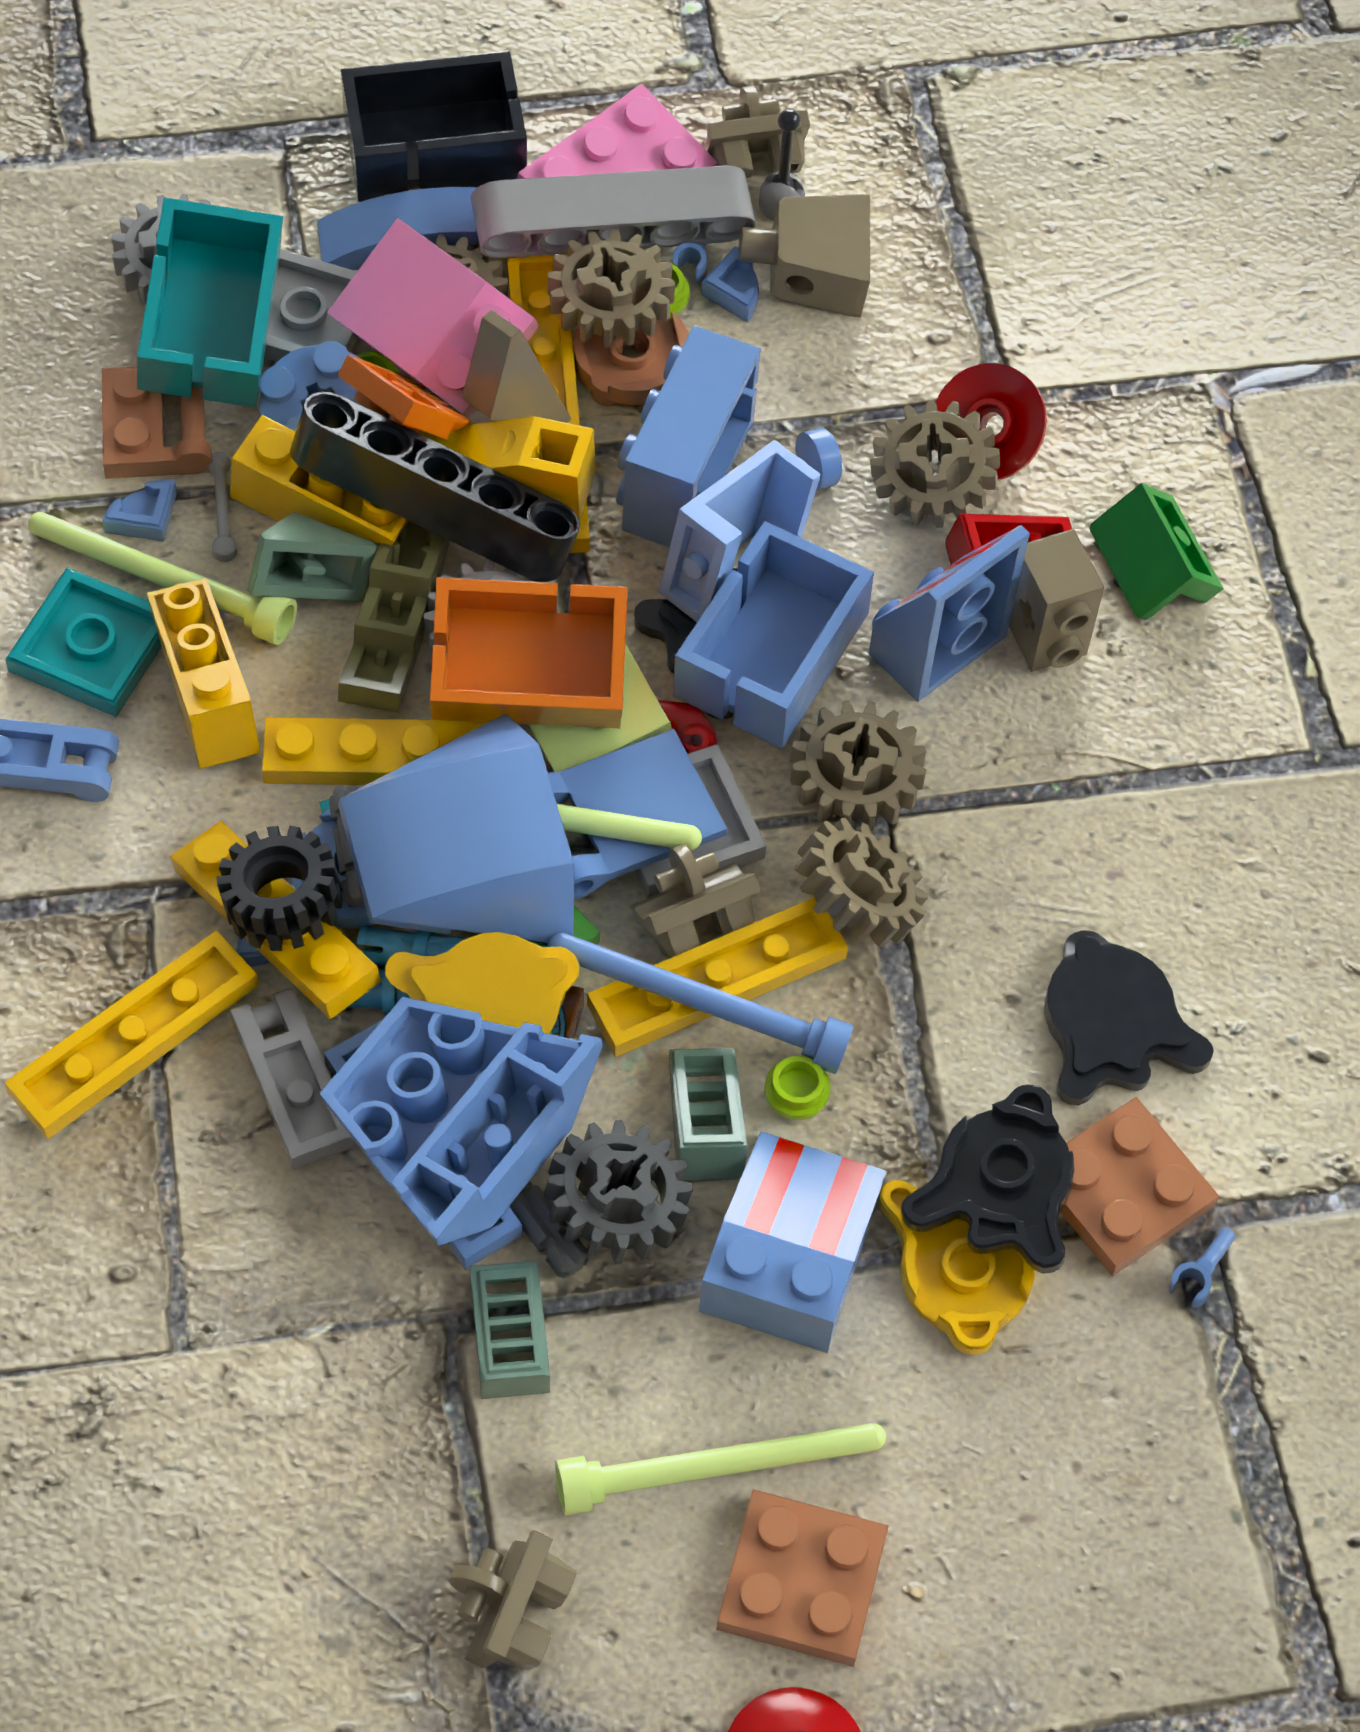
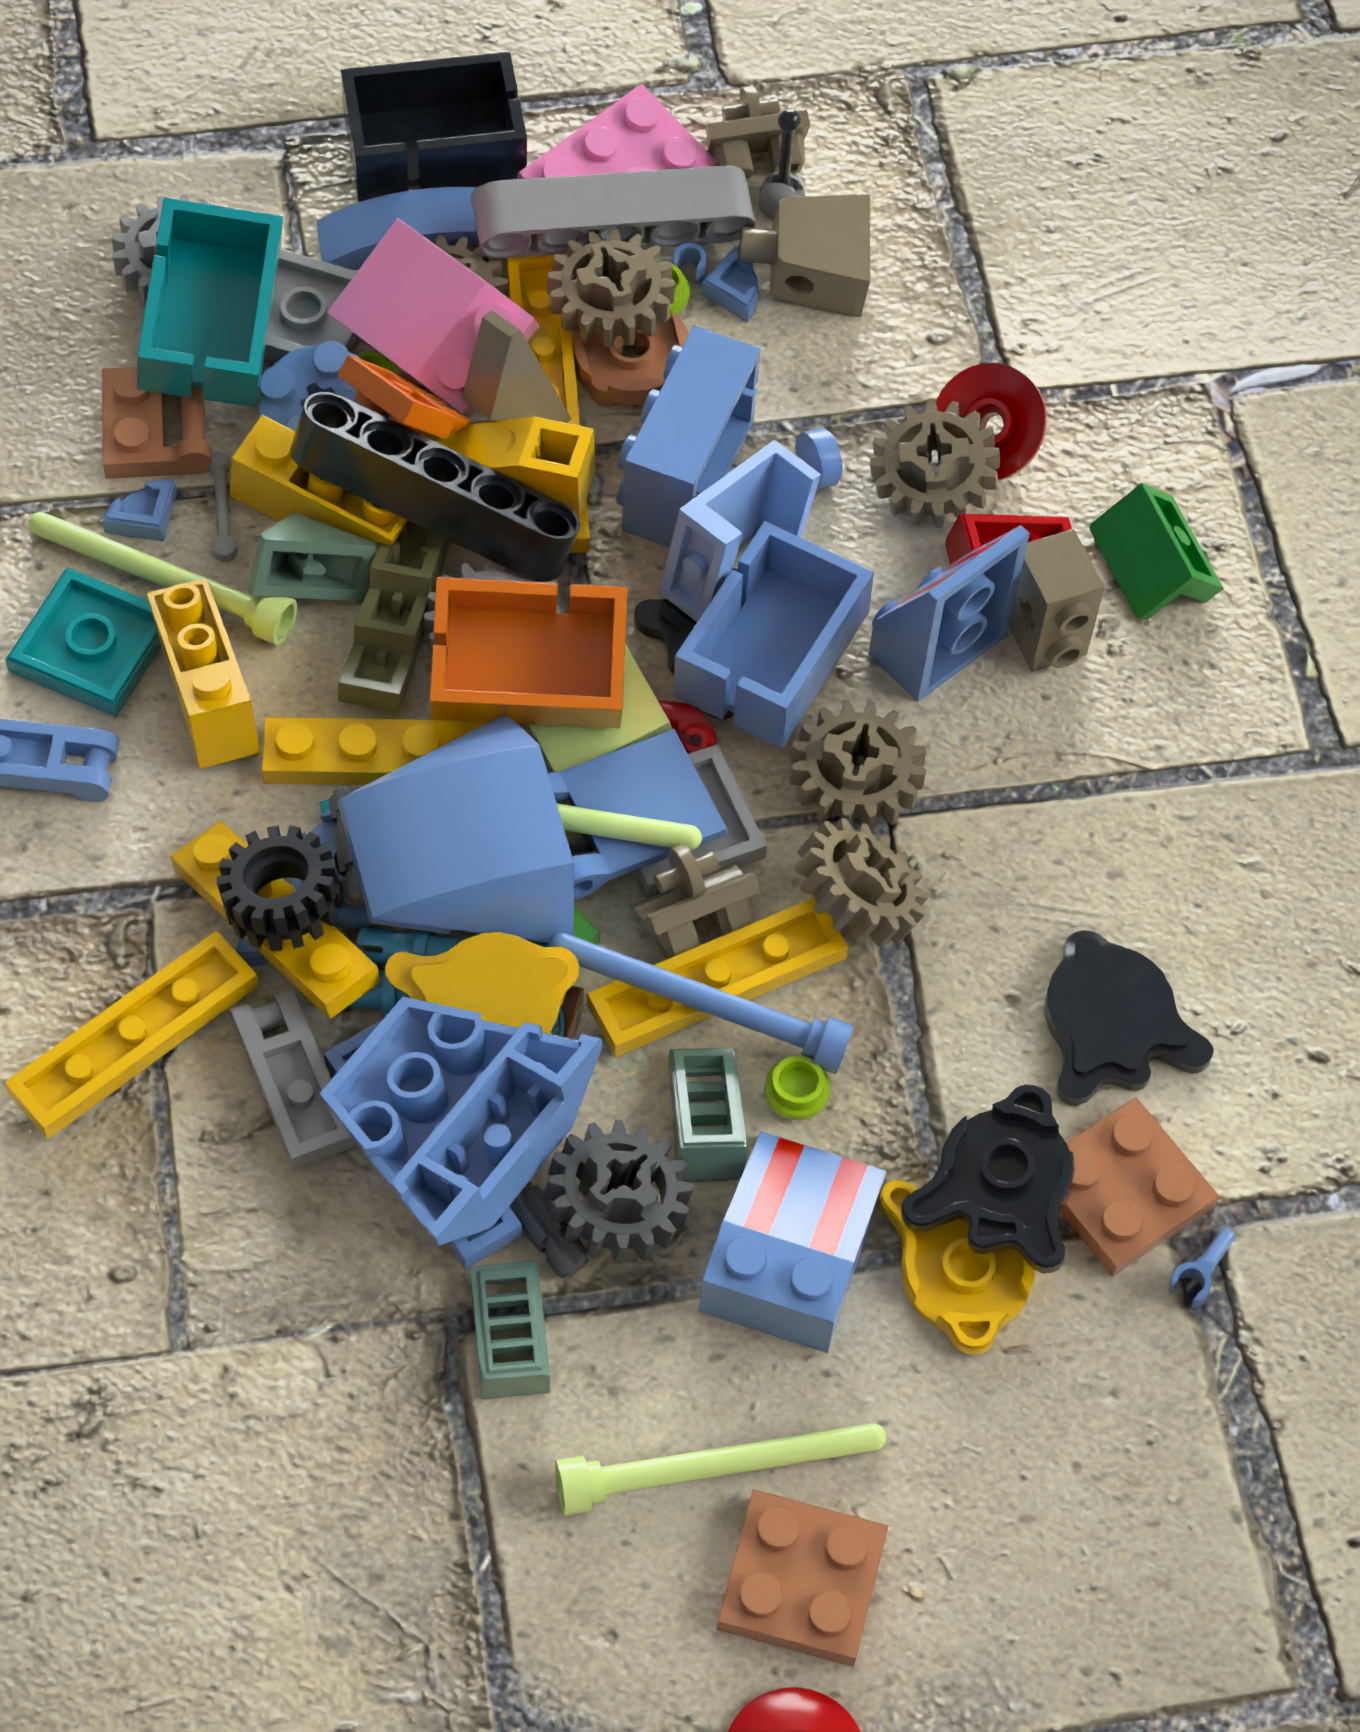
dark tan hips [449,1530,577,1671] -> none

